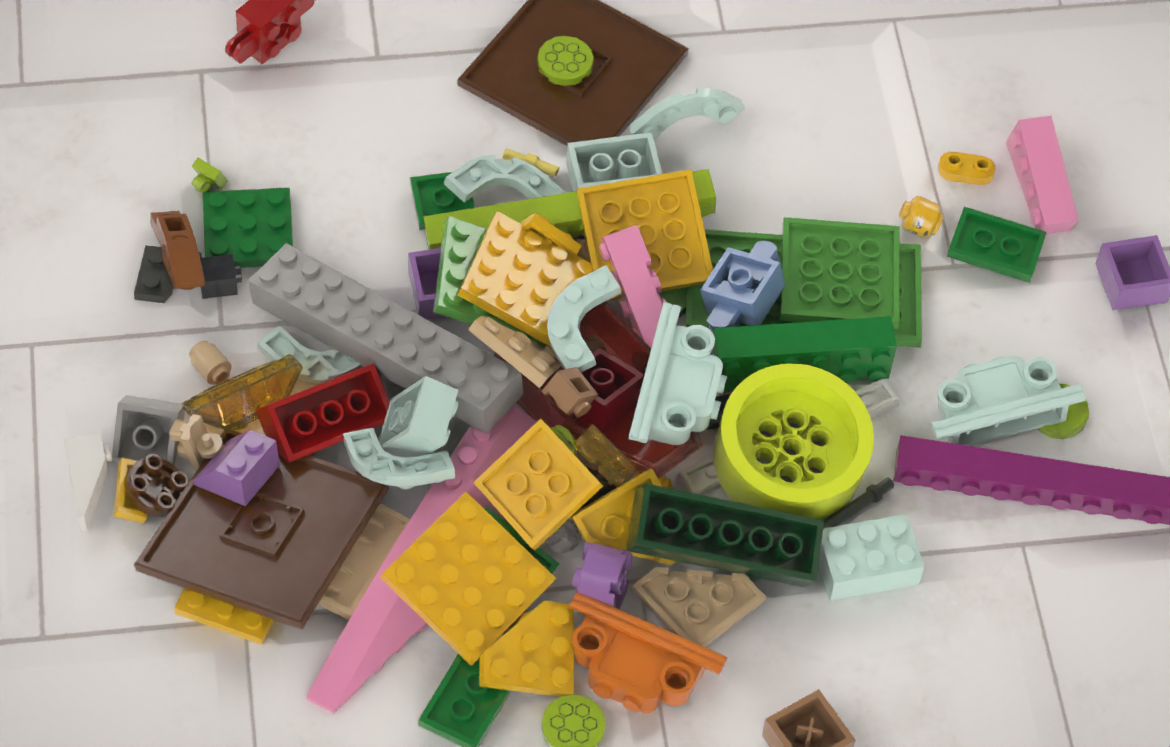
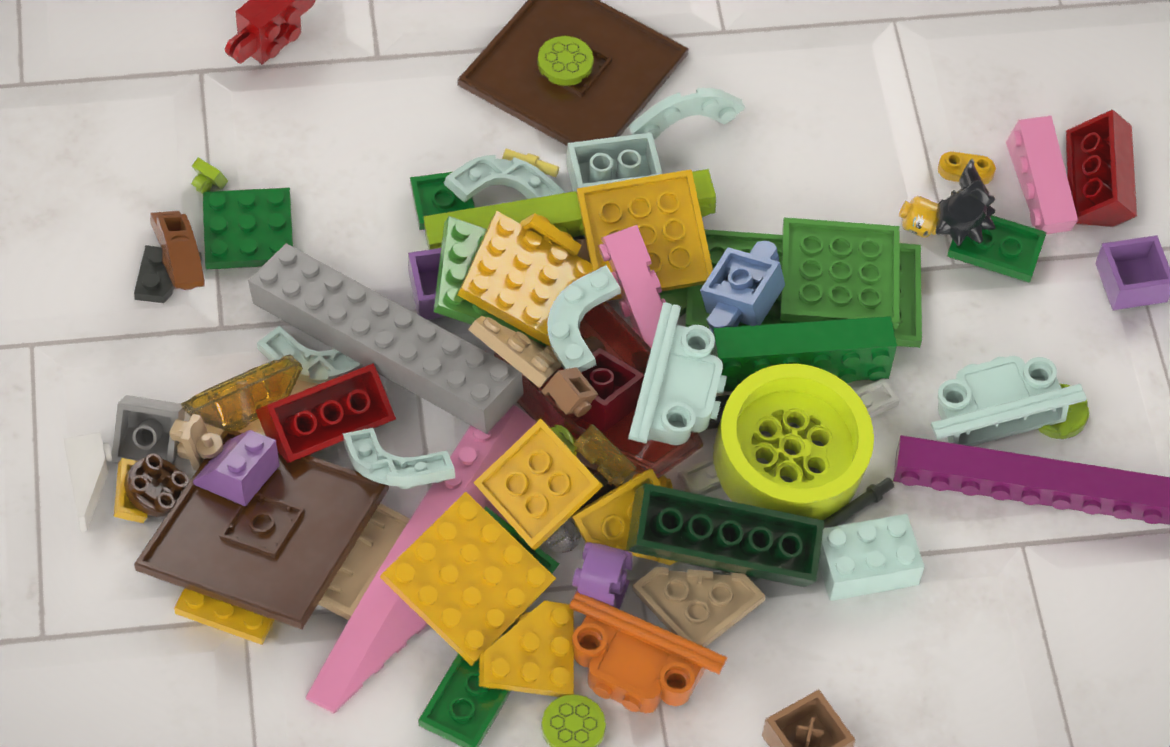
tan brick [189,341,232,385] -> none
black brick [200,254,242,299] -> none
light aqua brick [378,376,459,458] -> none
none -> black head [935,159,995,246]
none -> red slope [1066,109,1137,227]

